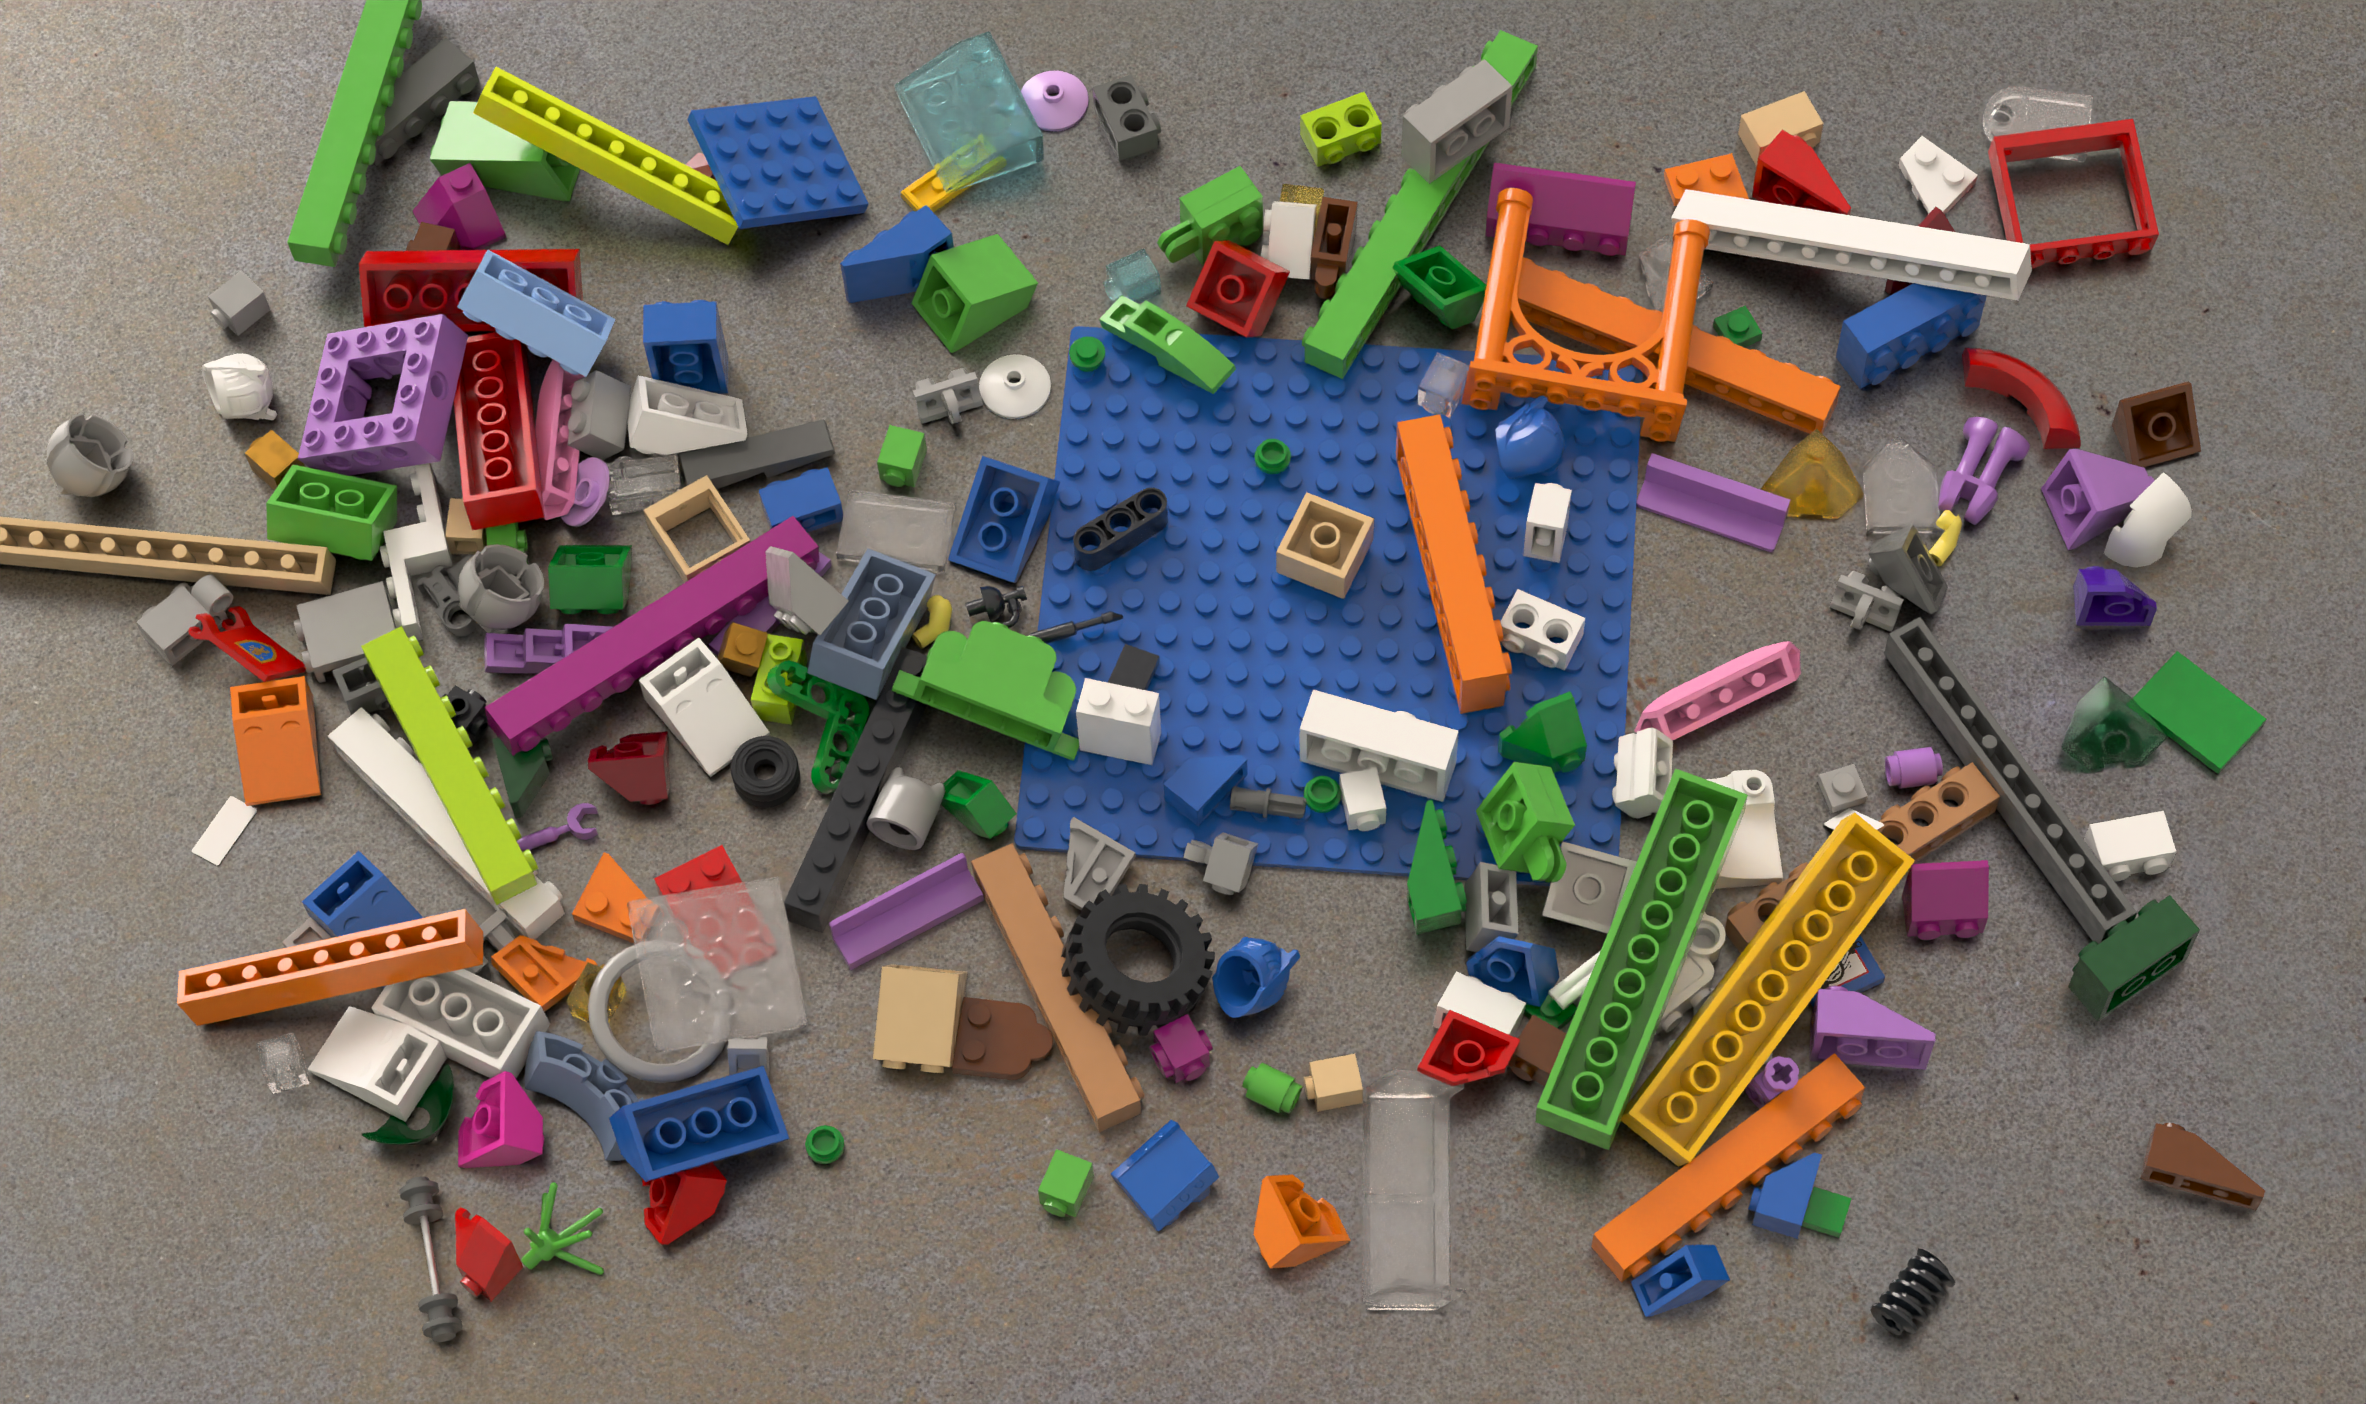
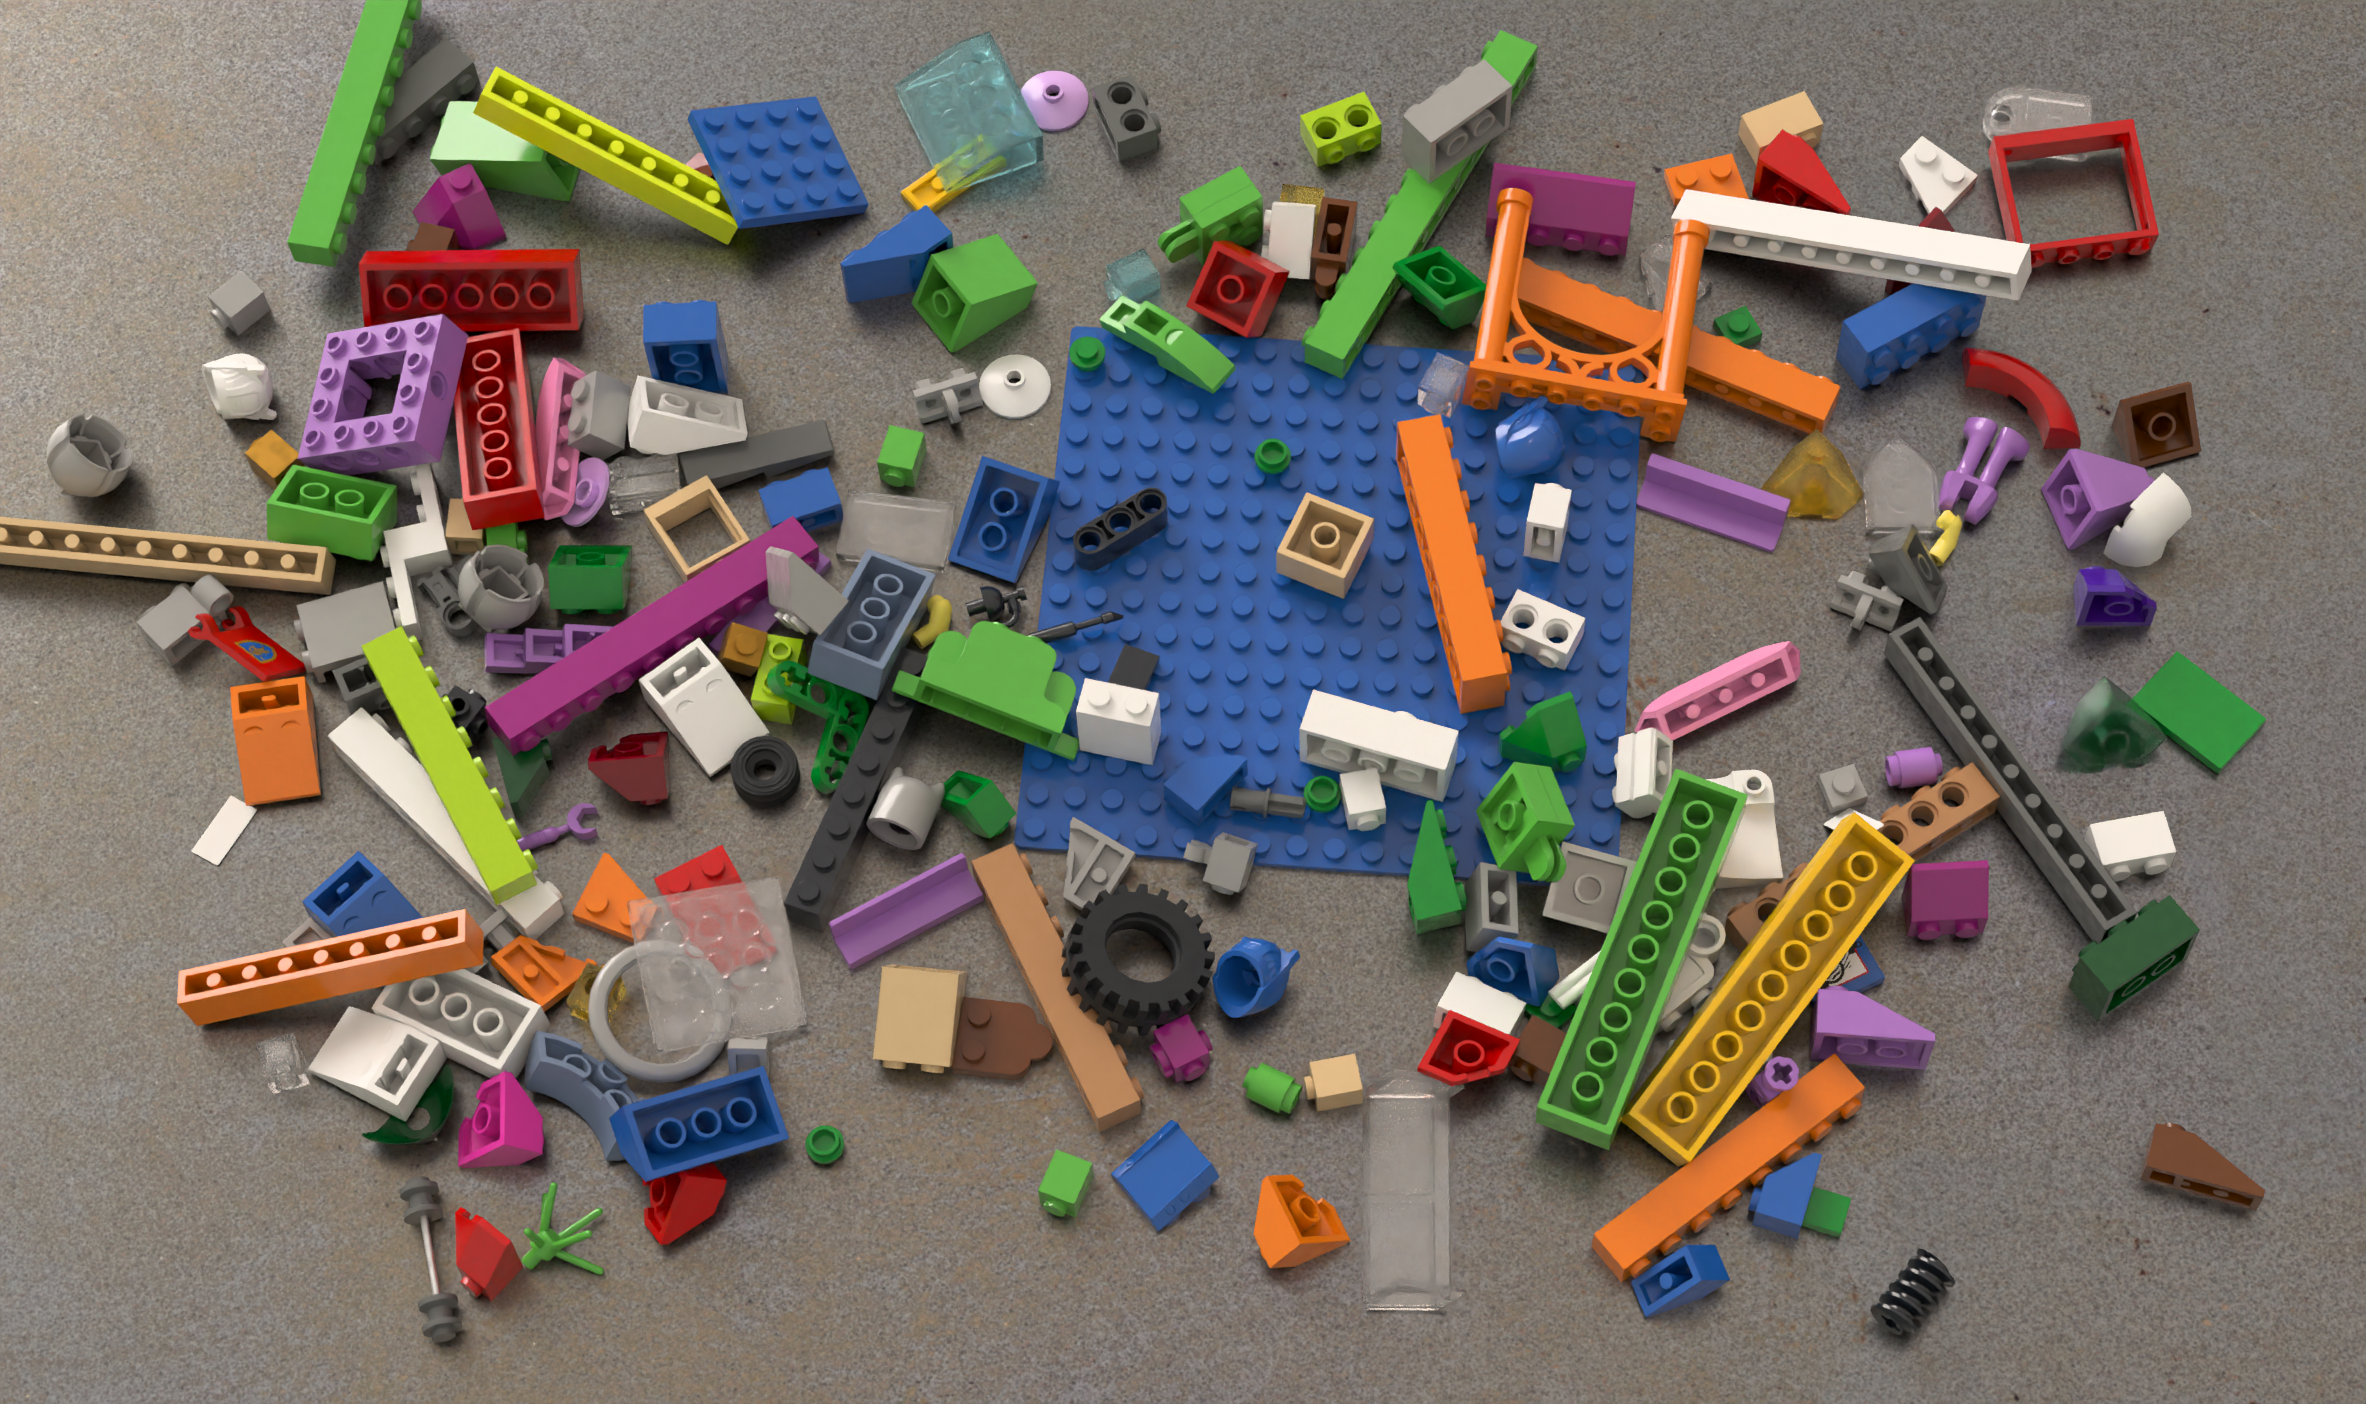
light blue brick [457,250,615,377] -> none

